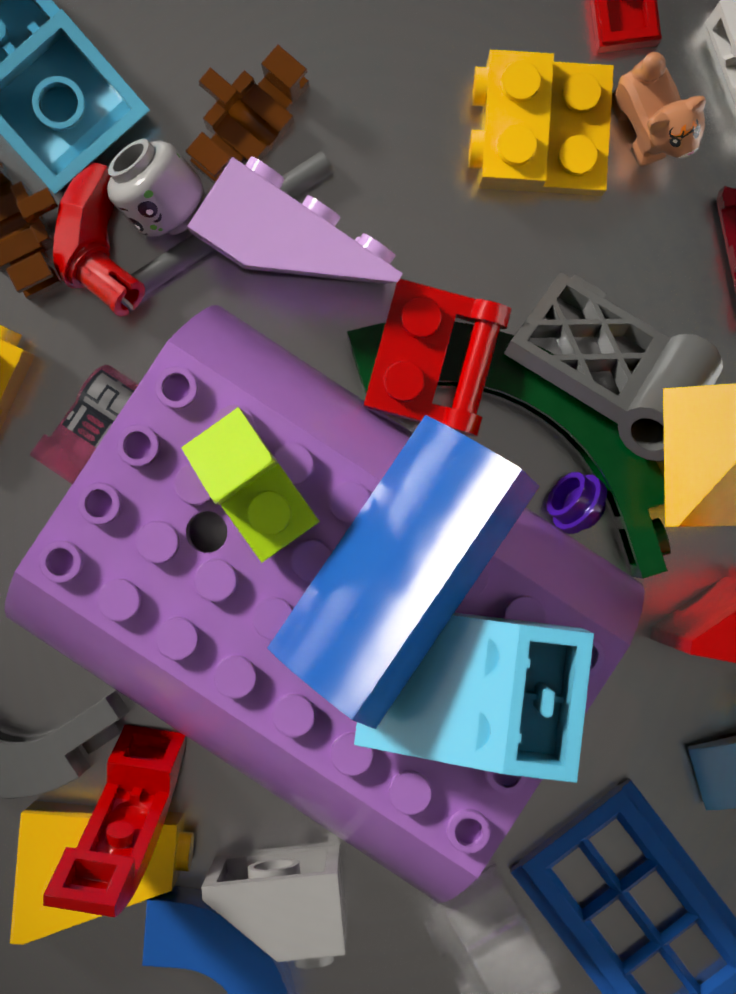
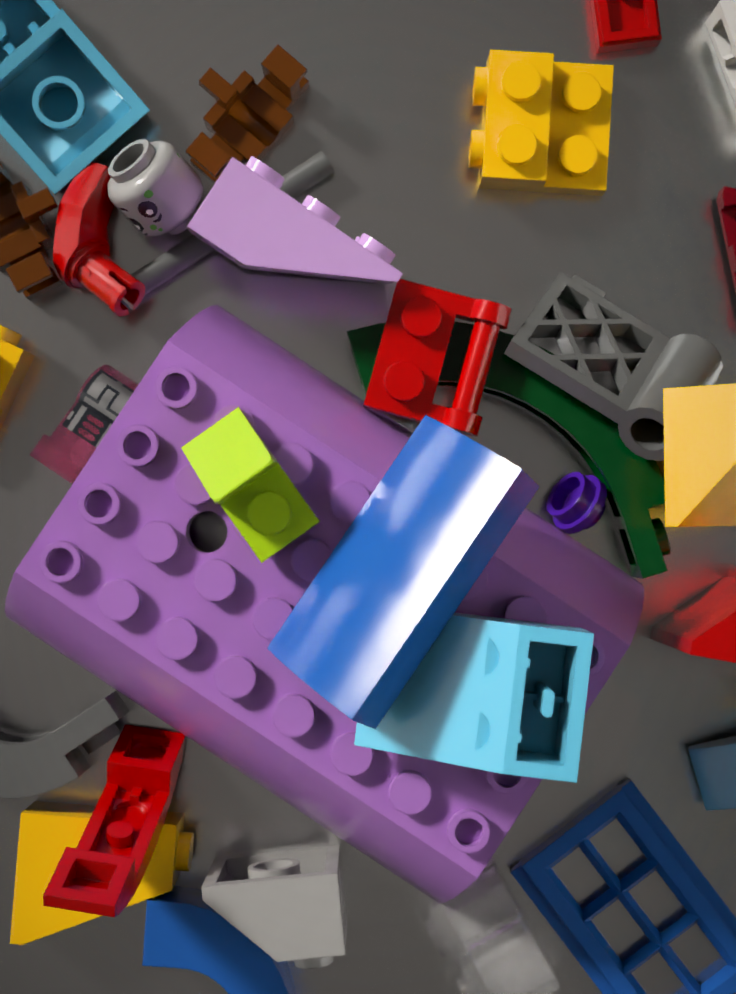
nougat animal [611,52,706,167] -> none

